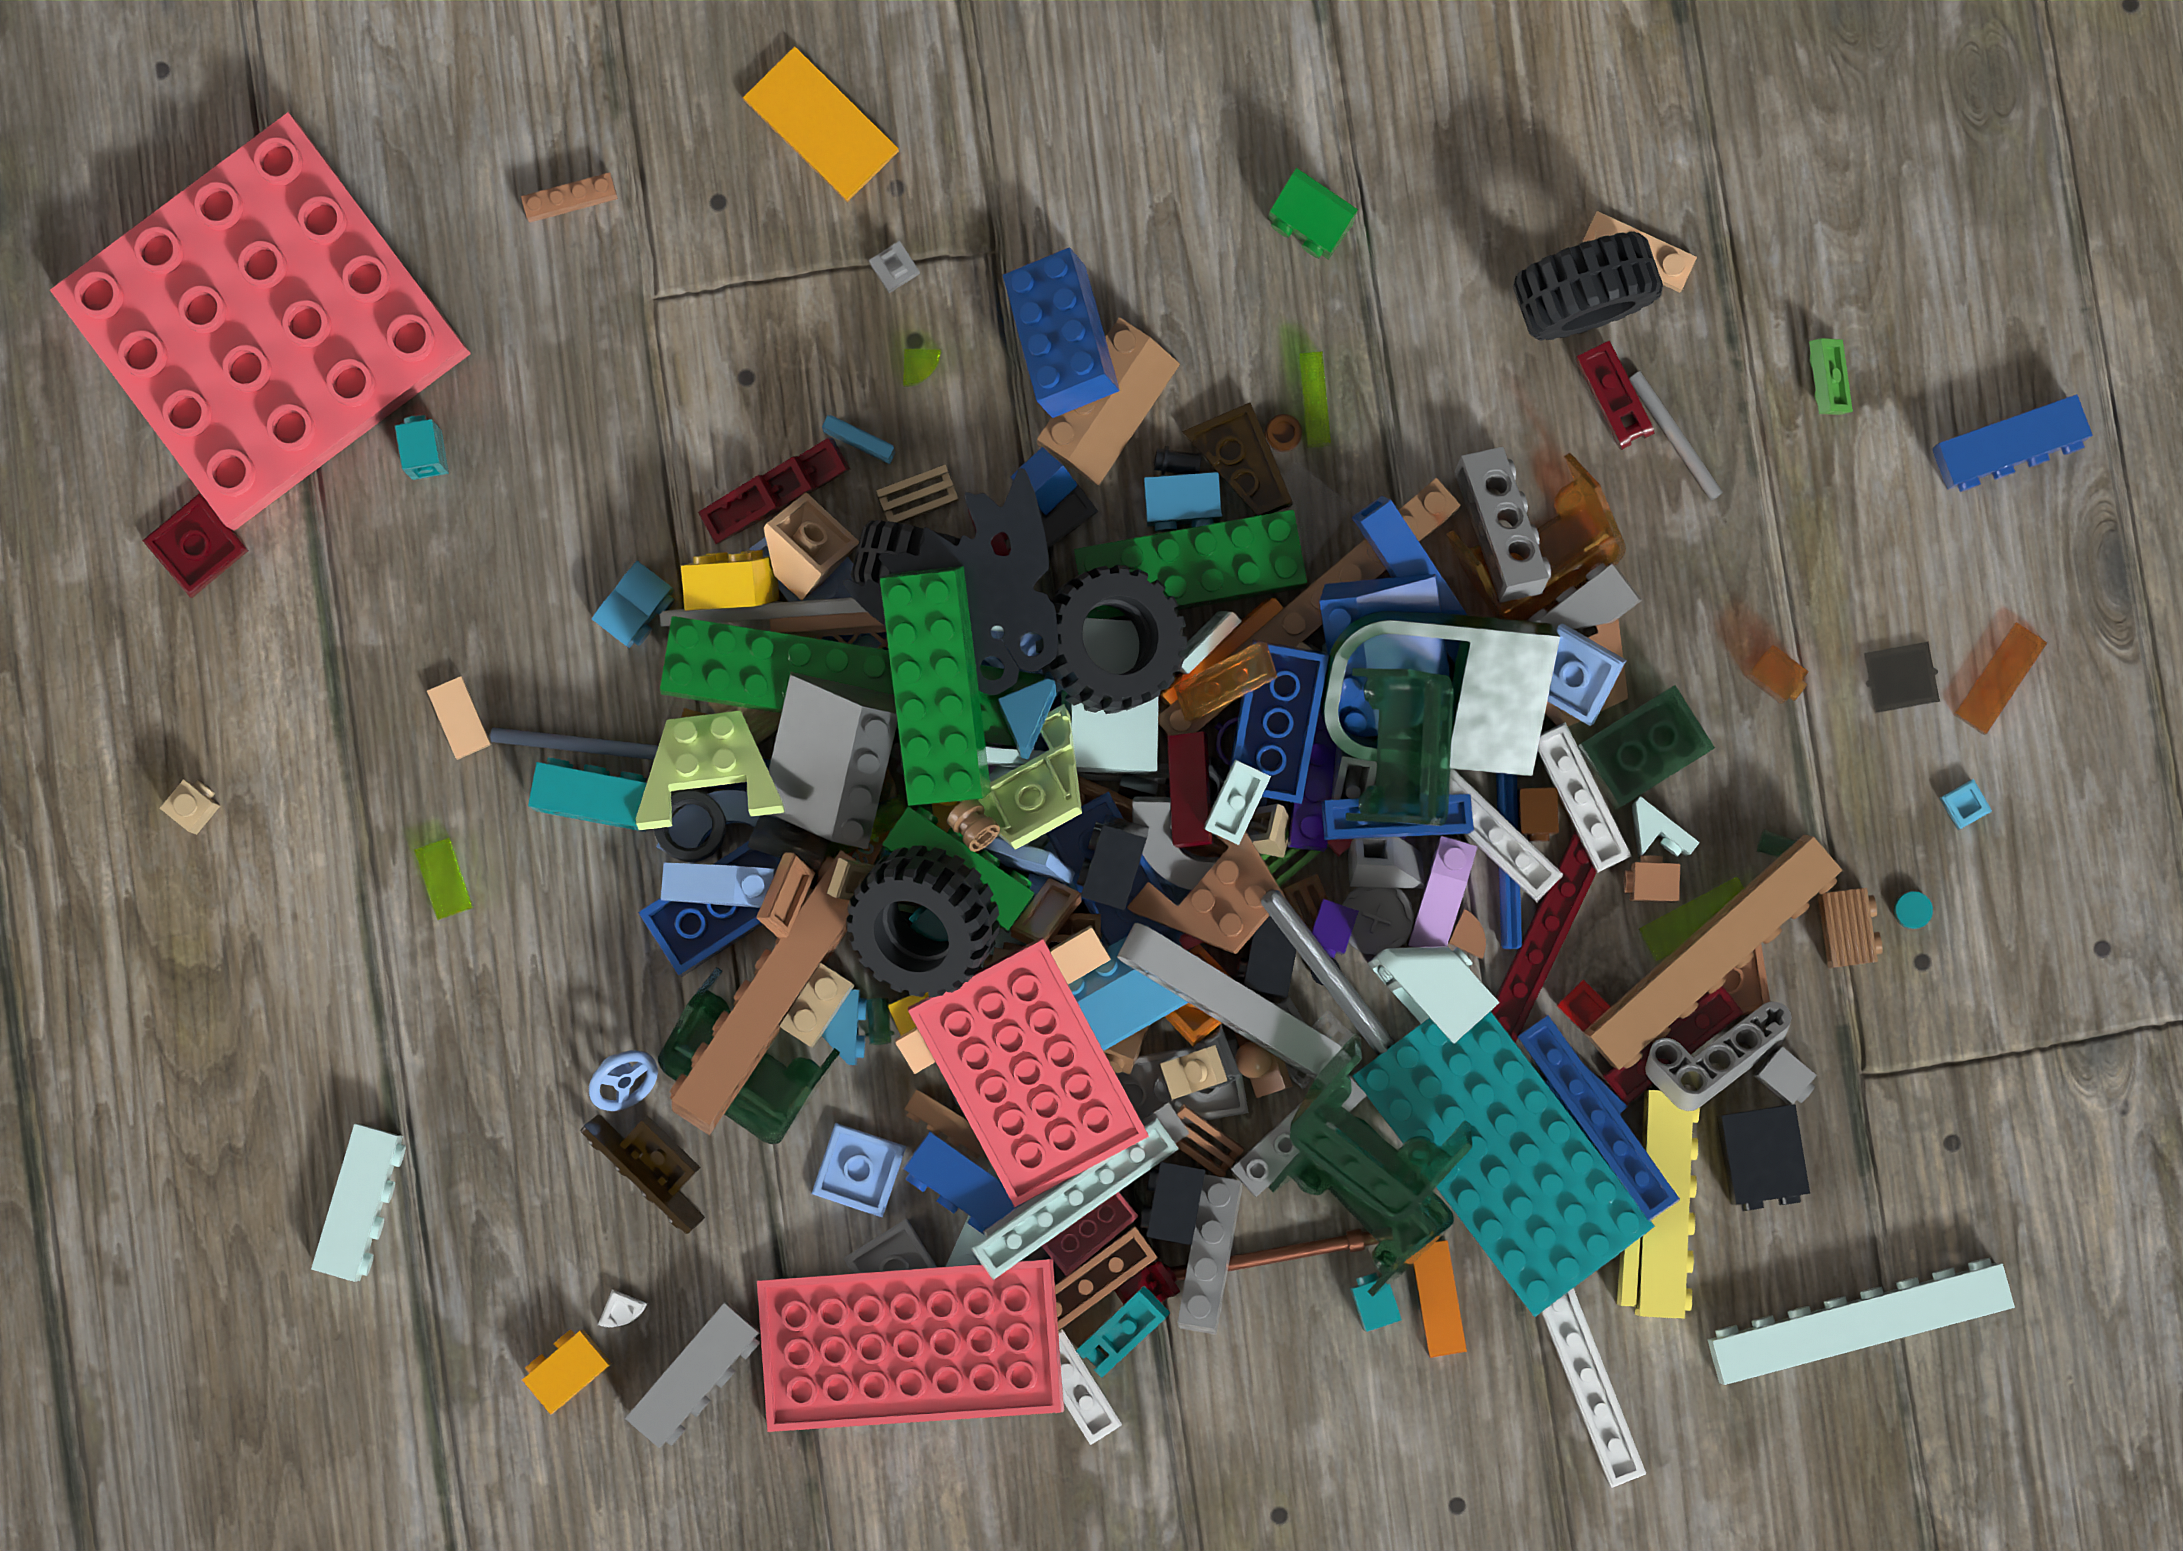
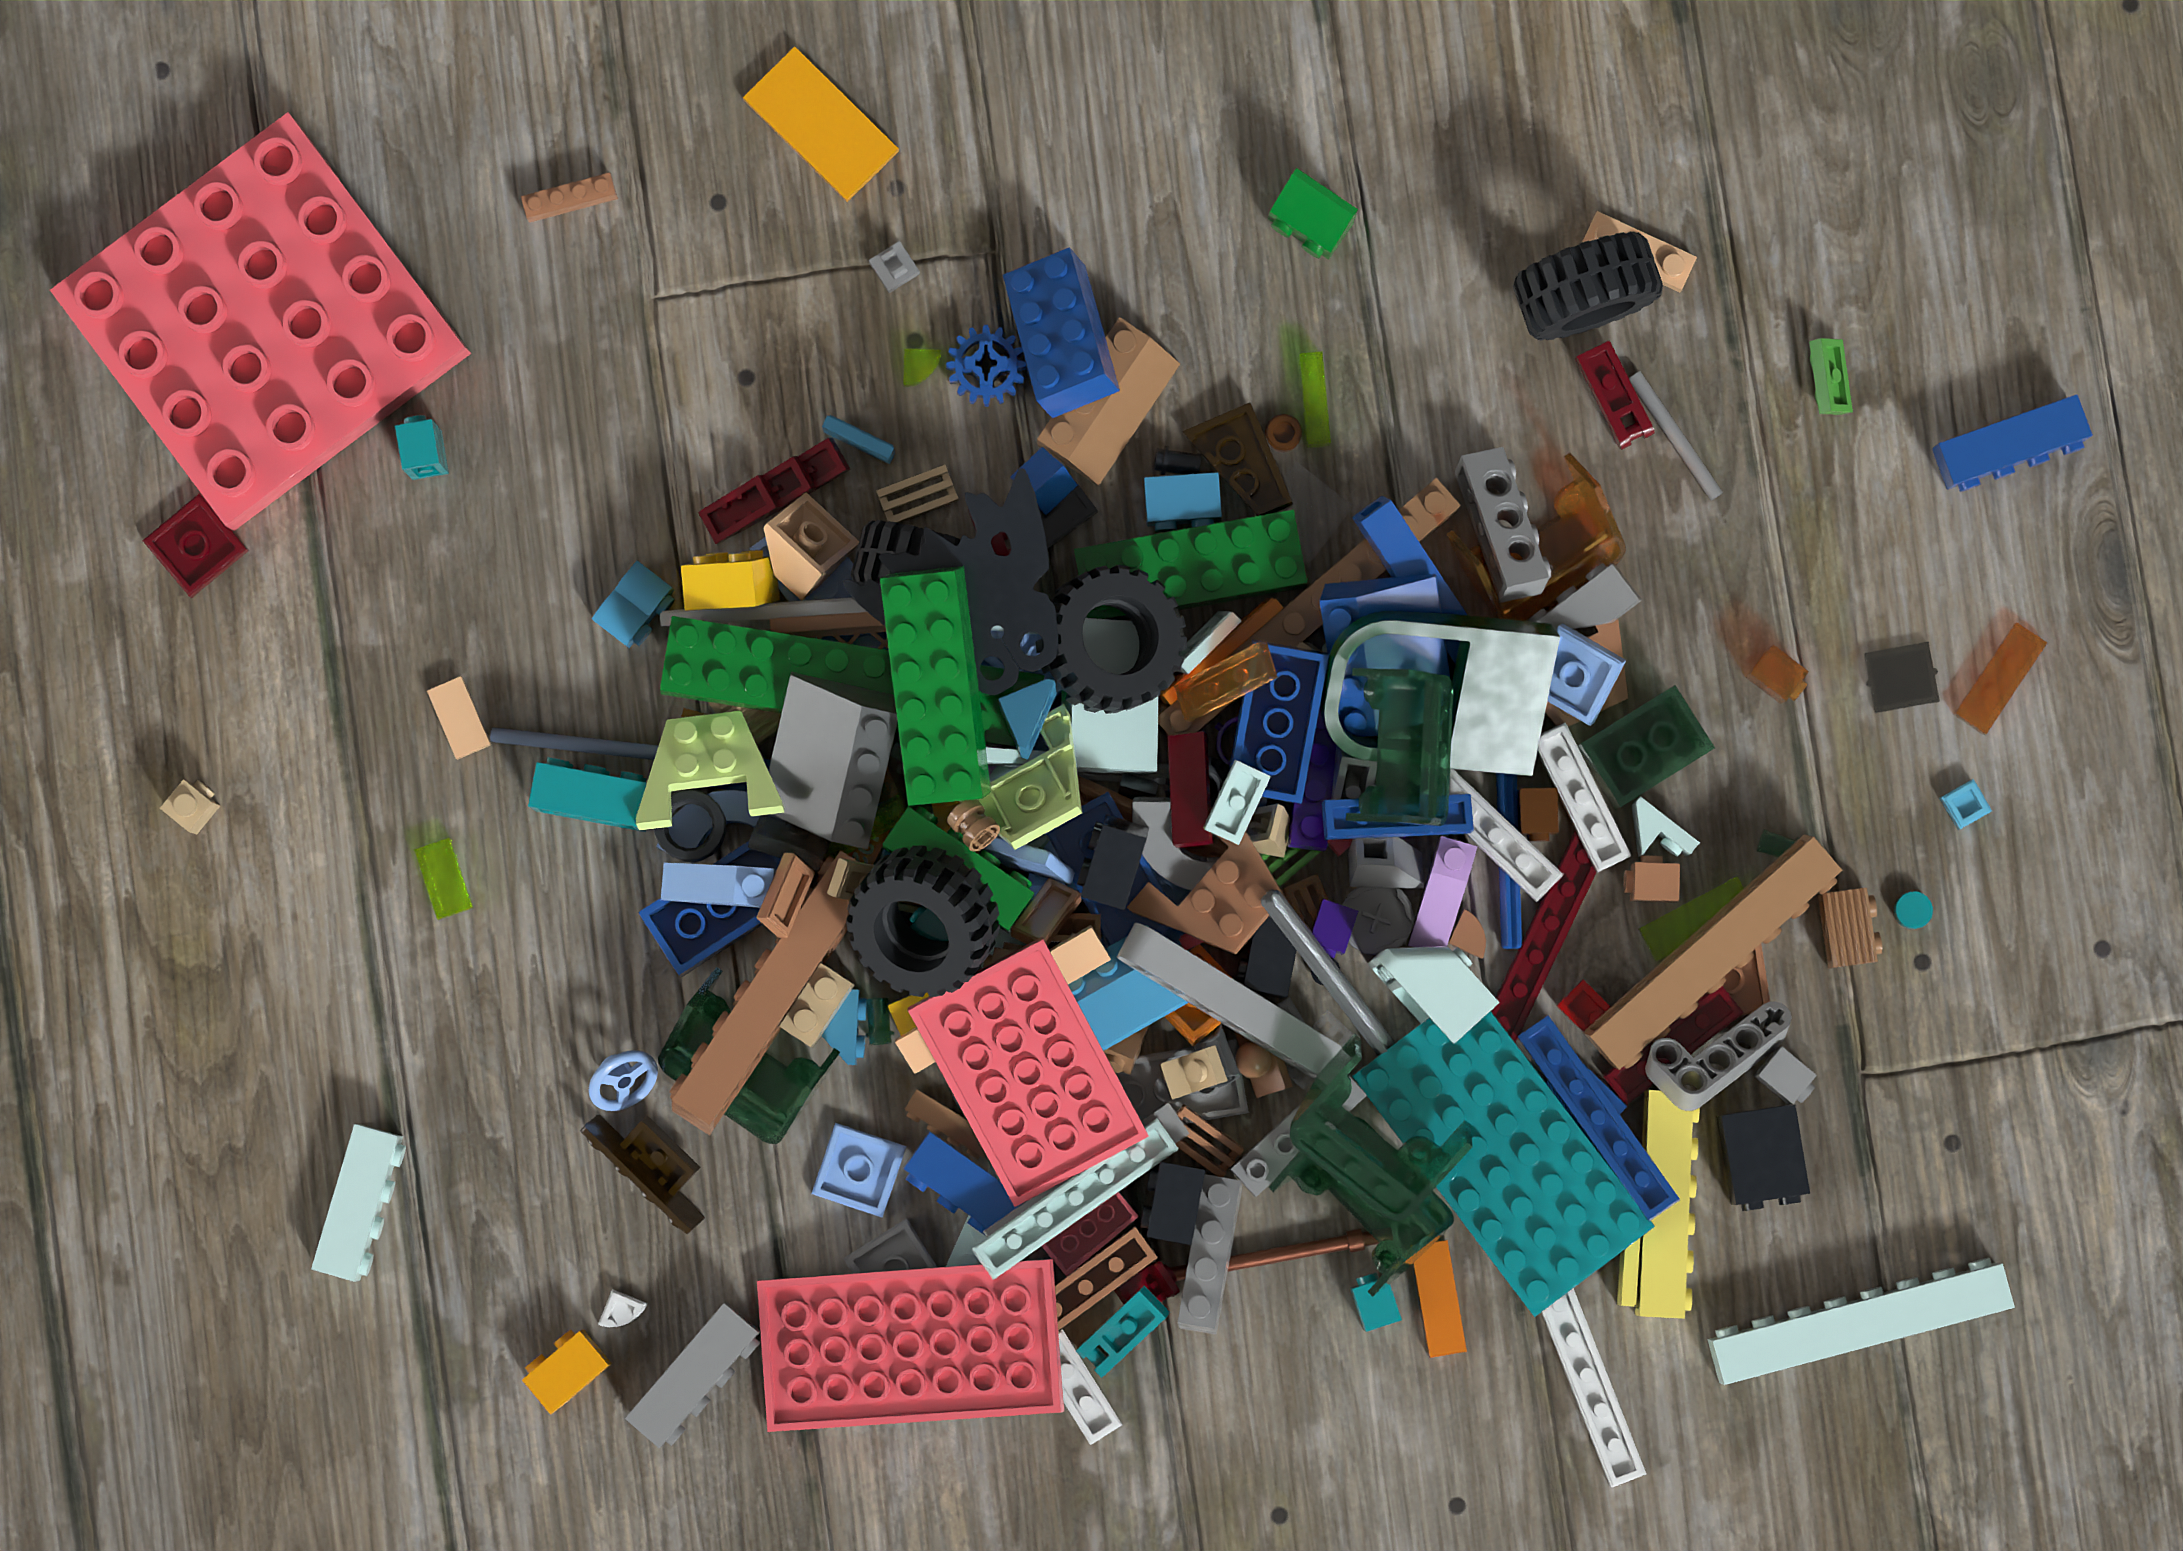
none -> blue gear [946,325,1026,407]

